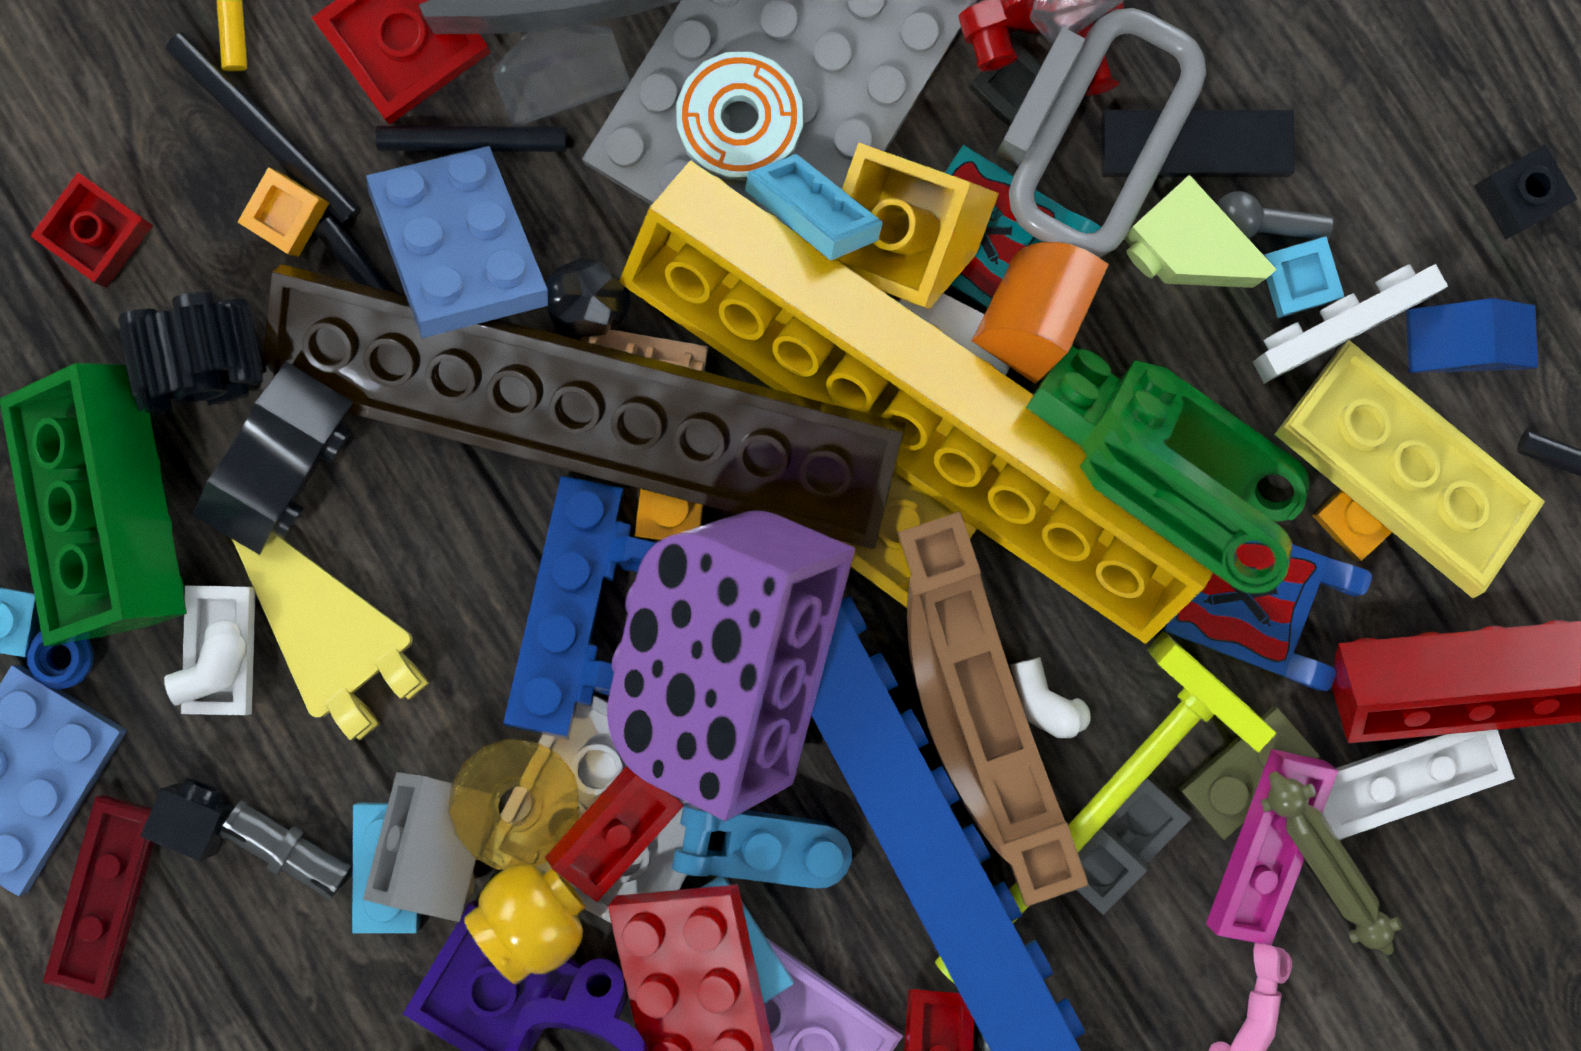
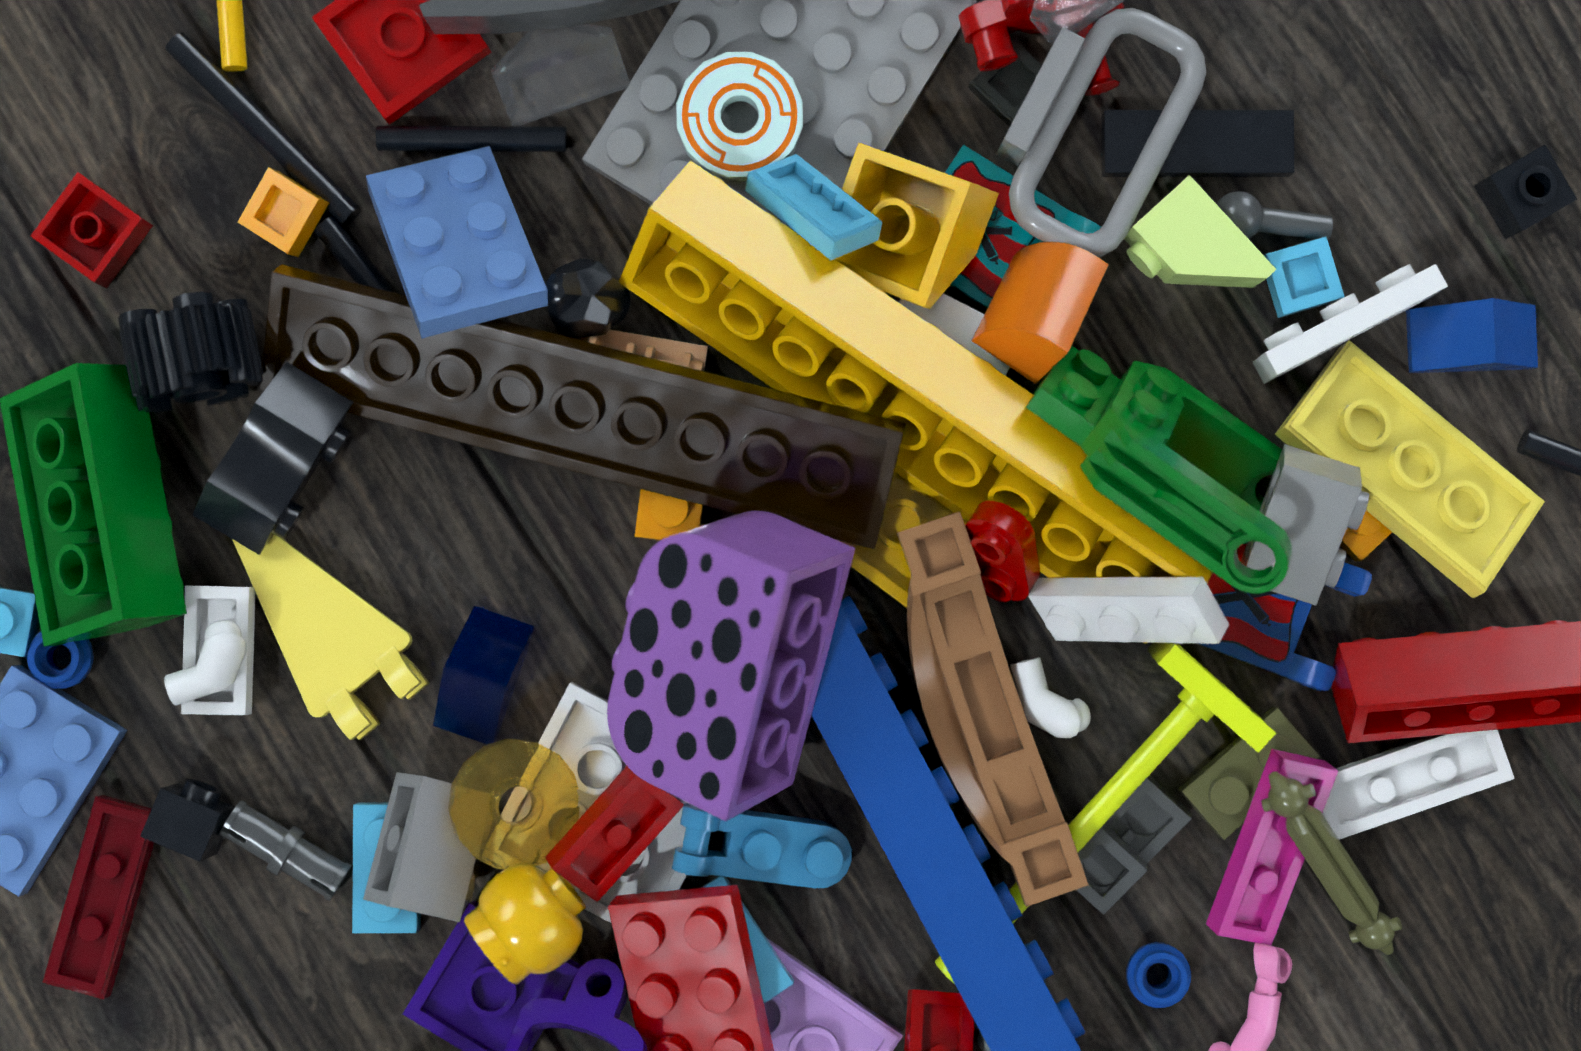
blue hinge [503,476,656,740] -> none
none -> clear blue slope [433,606,535,746]
none -> red plate [965,501,1041,602]
none -> white plate [1028,577,1229,644]
none -> blue plate [1126,942,1191,1008]
none -> light grey brick [1241,444,1369,605]

